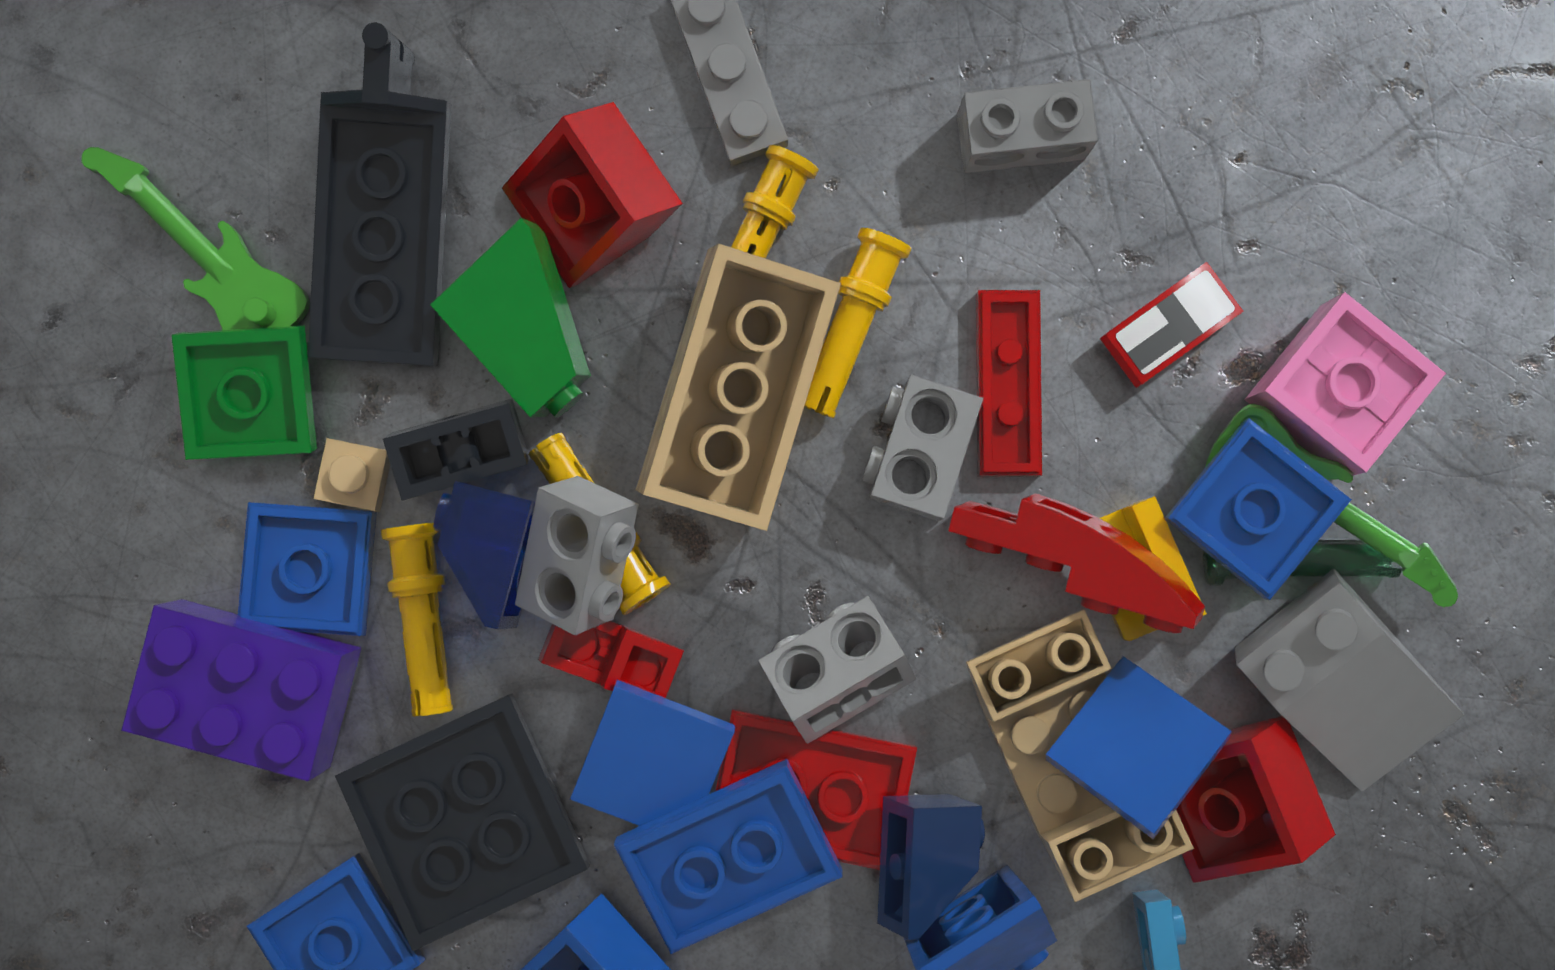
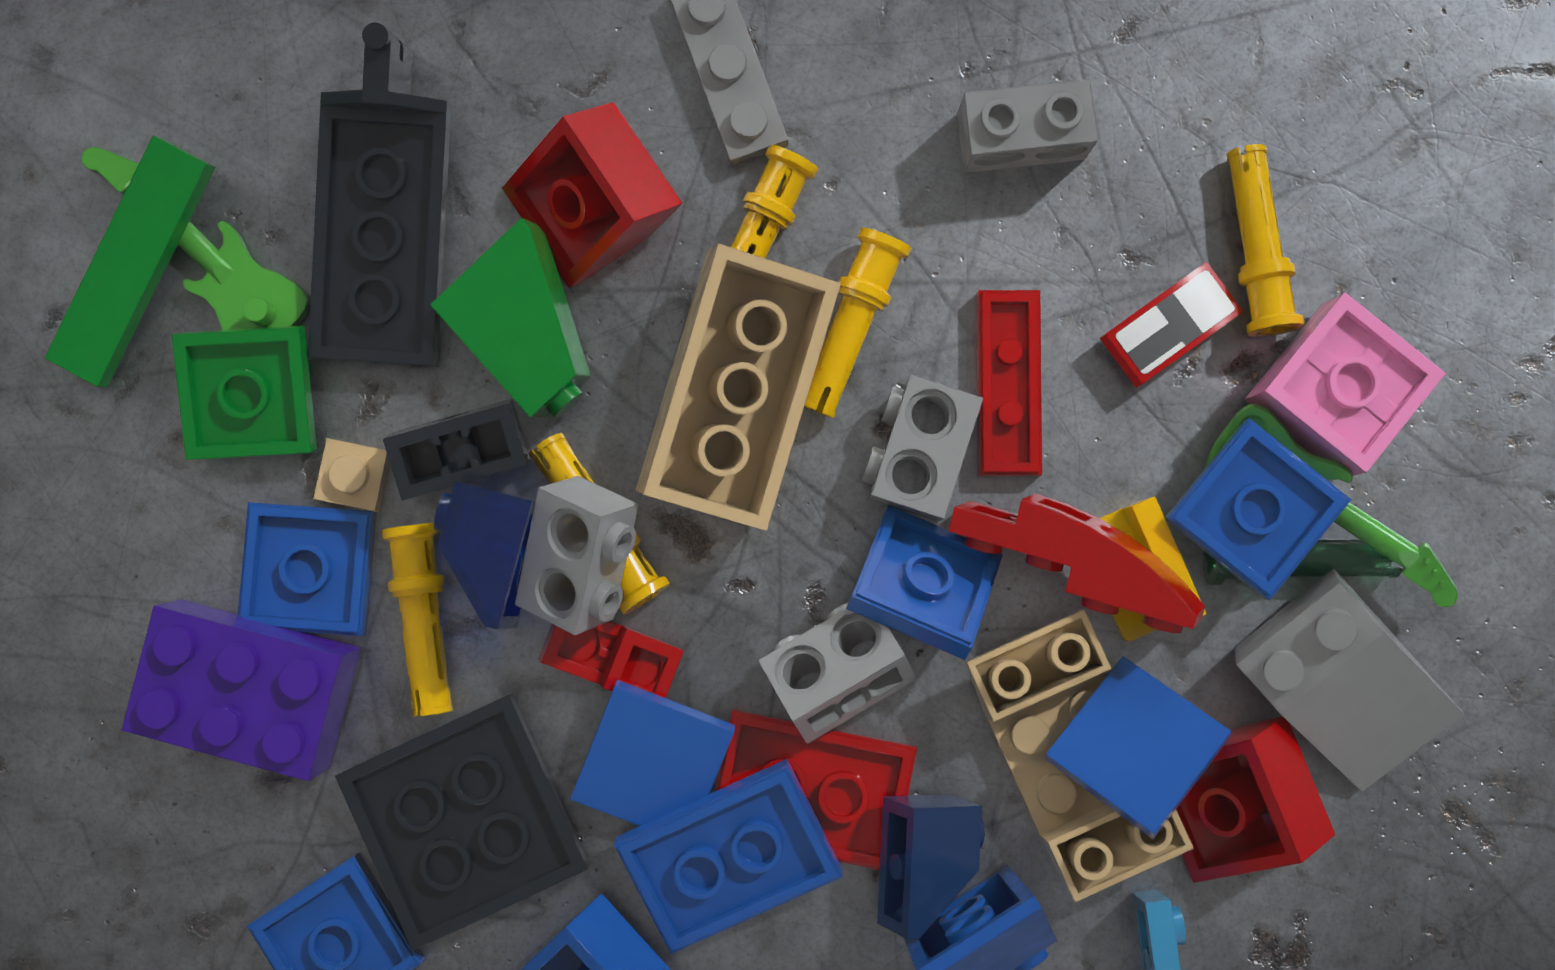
none -> green tile [44,135,216,388]
none -> blue tile [846,504,1003,660]
none -> yellow pin [1226,144,1304,337]

